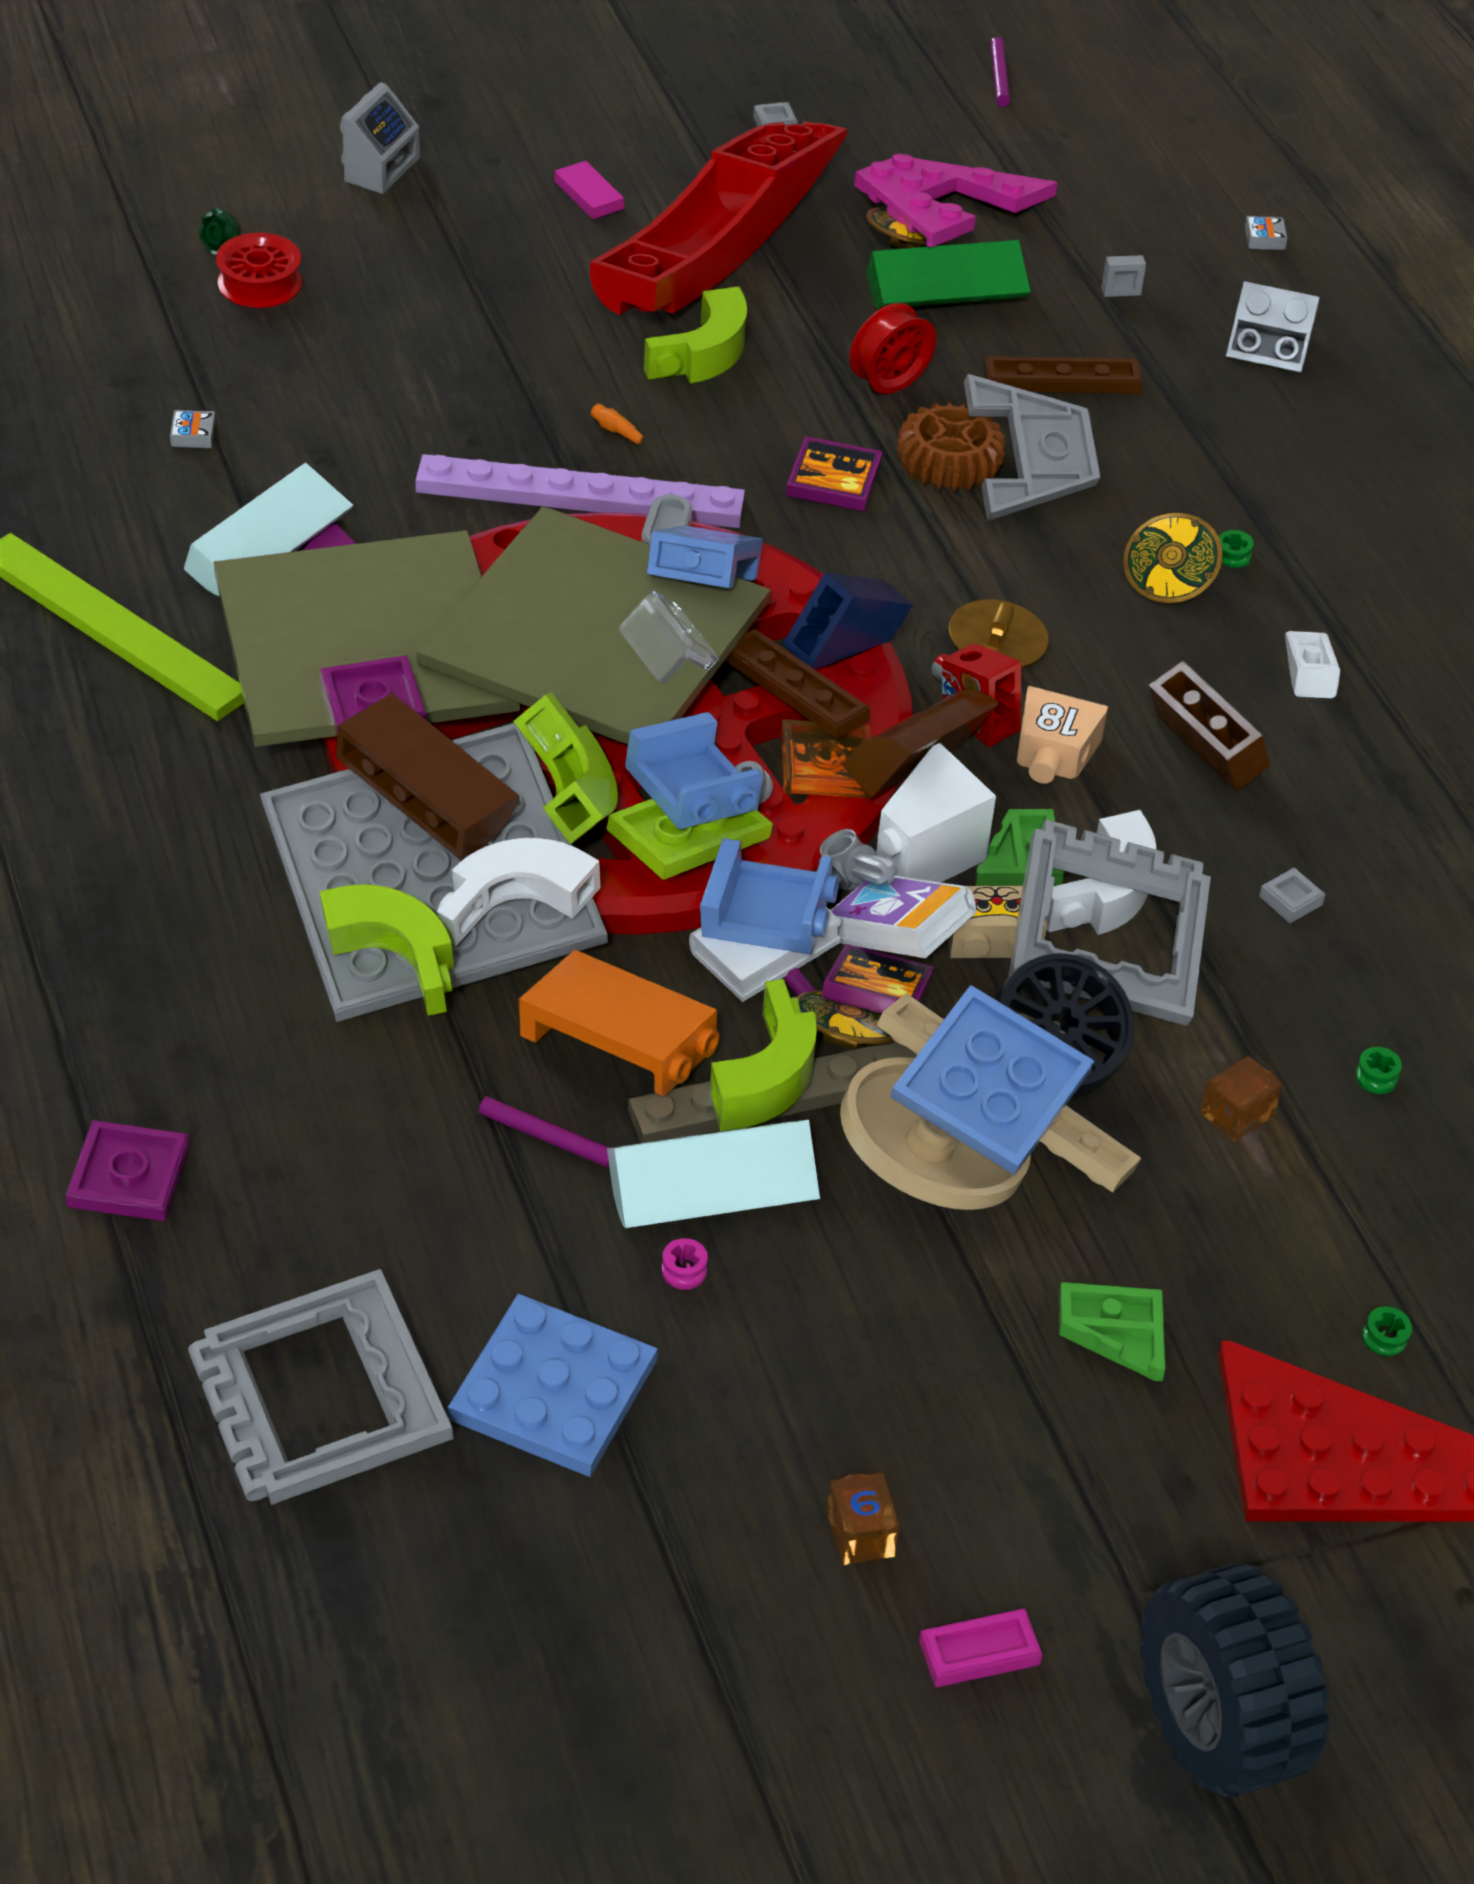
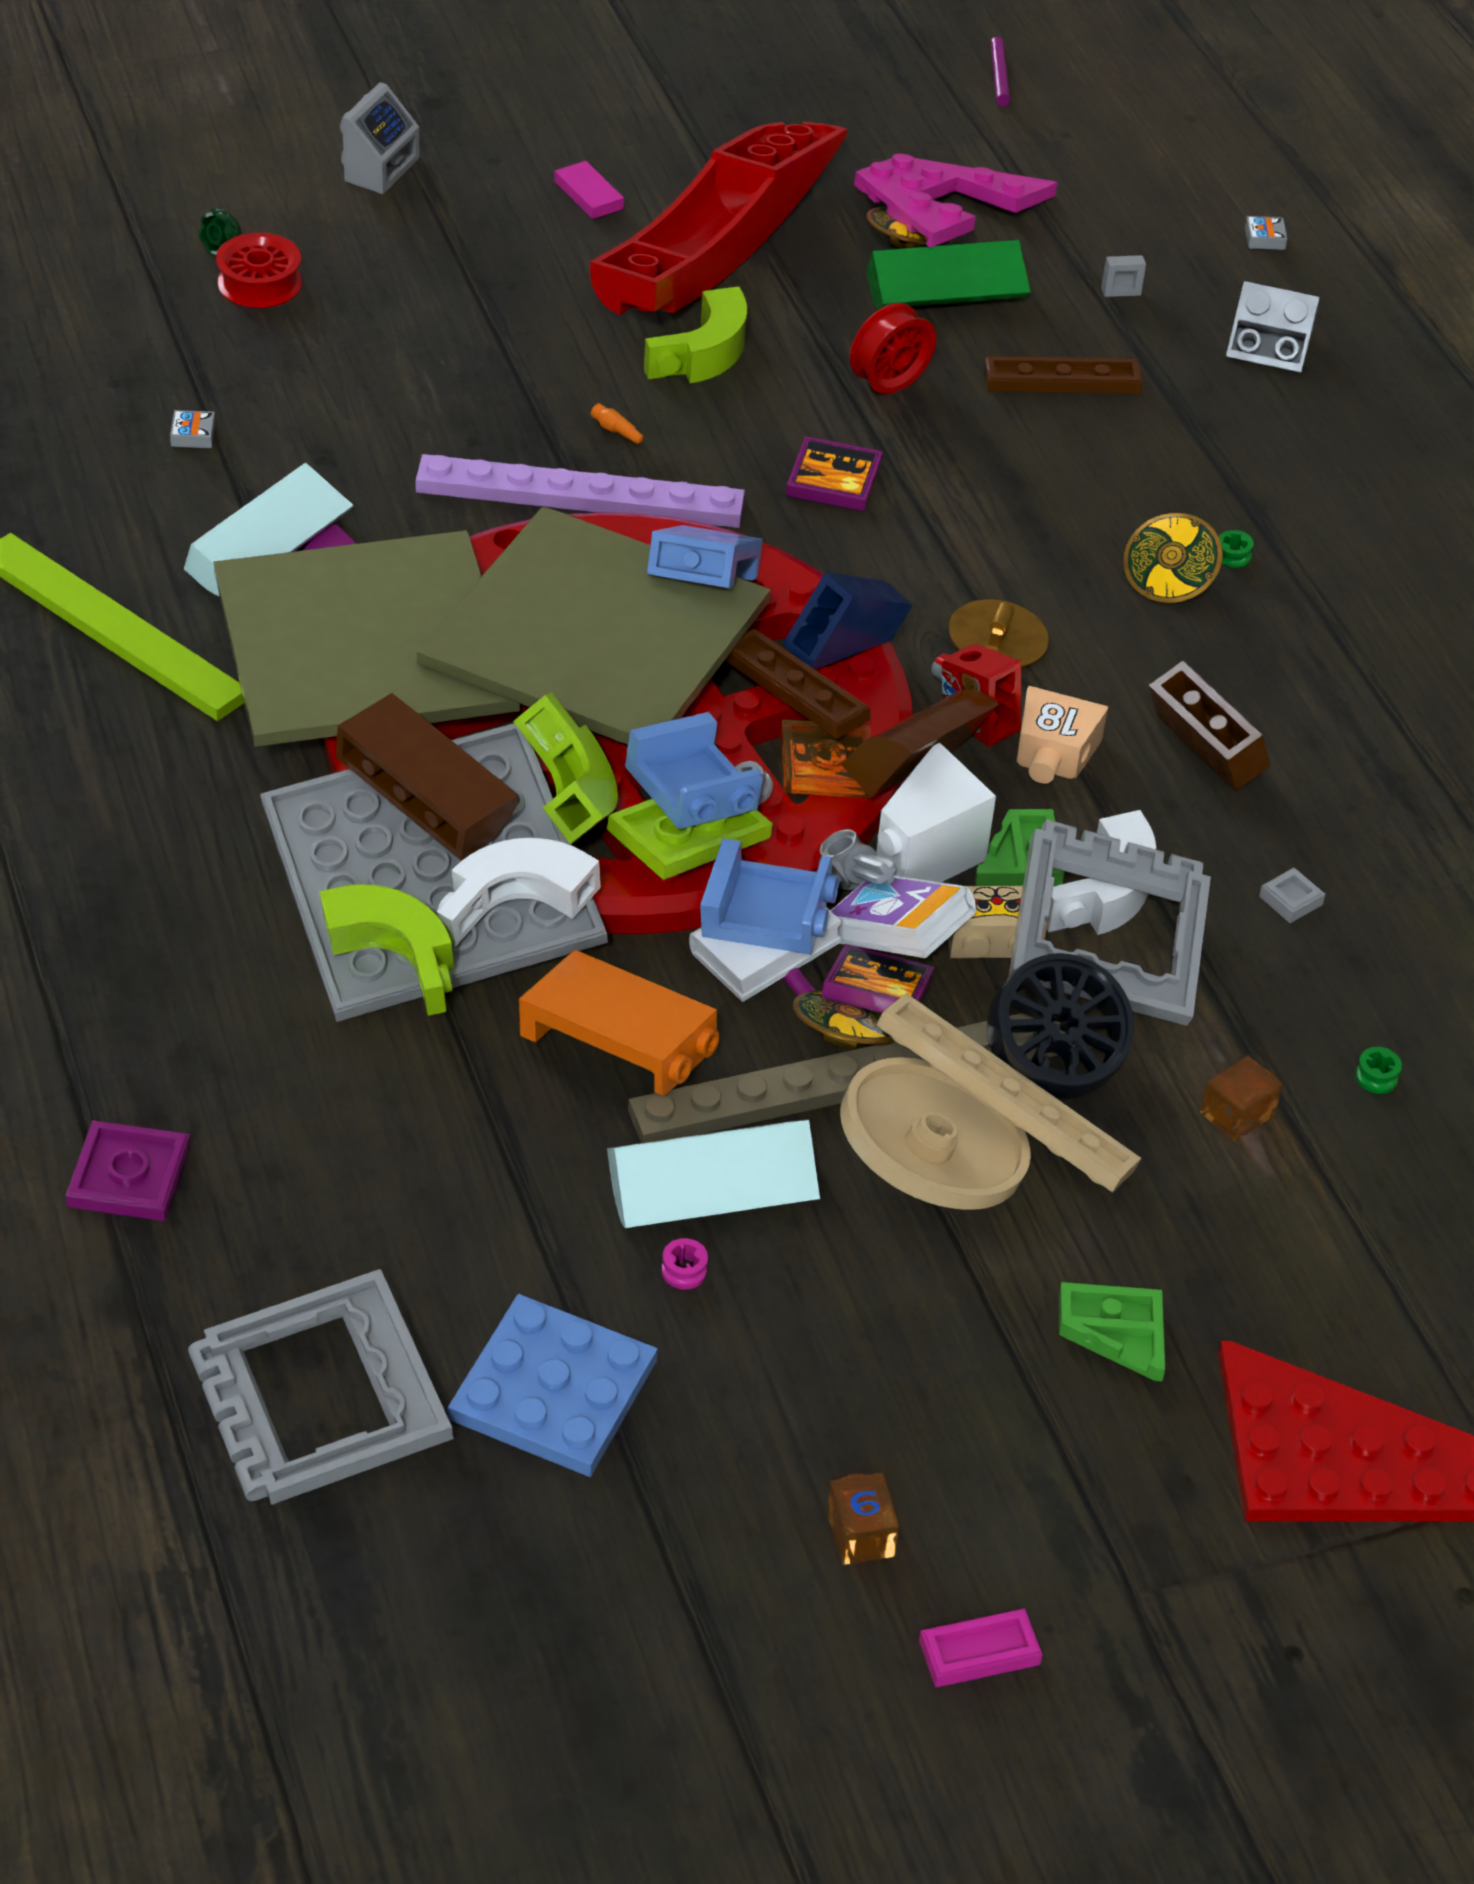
magenta tile [320,655,427,734] -> none
magenta bar [479,1096,610,1169] -> none
clear panel [619,590,719,683] -> none
light grey tile [641,494,692,545] -> none
lime arch [709,979,817,1131] -> none
light grey tile [753,102,798,126] -> none
medium blue plate [890,985,1094,1175] -> none
dark orange gear [897,402,1006,492] -> none
light grey wing [964,374,1101,521] -> none
black wheel [1140,1563,1330,1797] -> none
white slope [1285,631,1340,698] -> none
green bush [1362,1306,1412,1356] -> none

